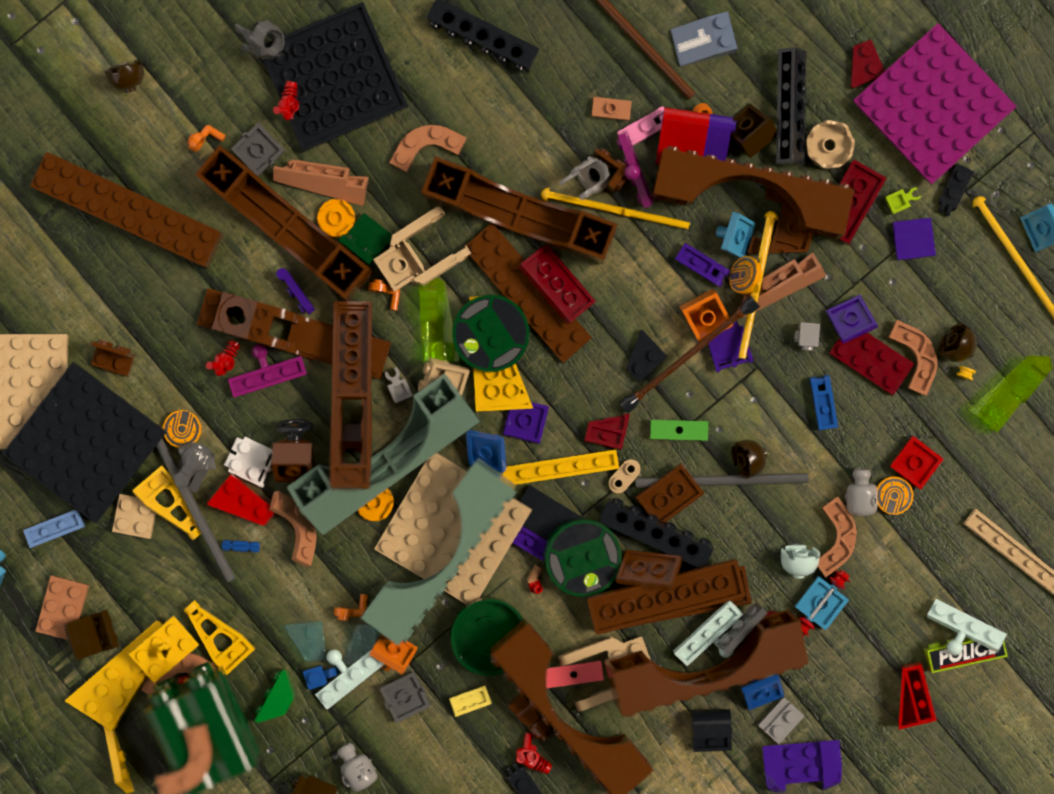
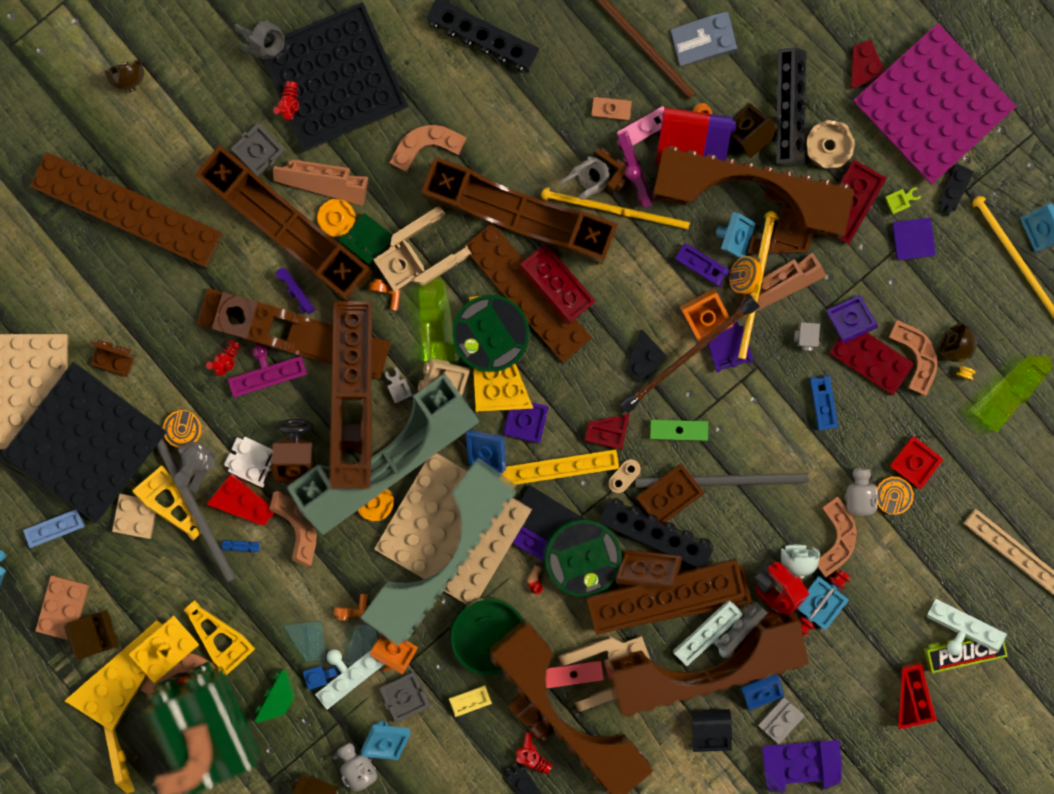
orange plate [187,125,226,153] -> none
dark brown cylinder [731,439,767,479] -> none
none -> dark azure tile [361,721,411,760]
none -> red piece [753,562,809,615]

